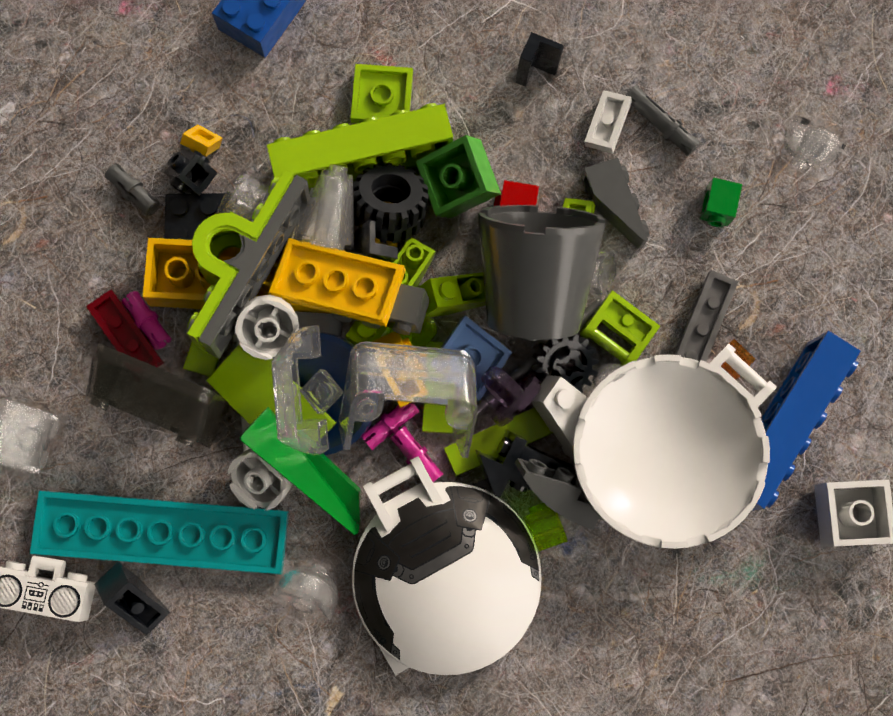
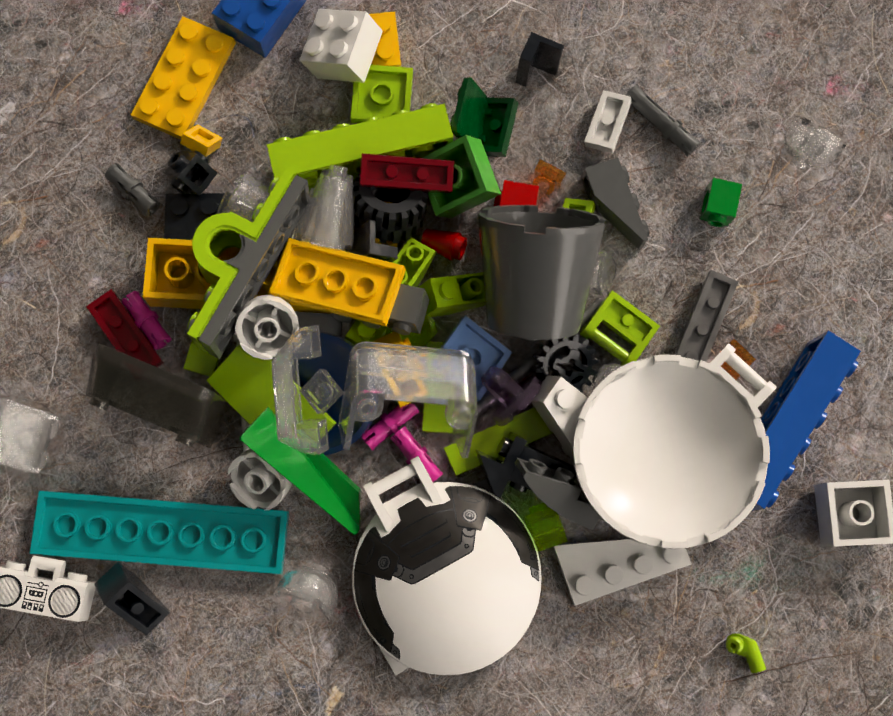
none -> yellow plate [131,16,236,140]
none -> white brick [299,9,383,83]
none -> dark red plate [360,153,454,193]
none -> yellow plate [369,12,401,67]
none -> red cone [421,229,467,261]
none -> dark green bracket [451,77,519,157]
none -> clear orange tile [532,159,566,197]
none -> white wing [553,539,692,606]
none -> lime arm [725,633,766,673]

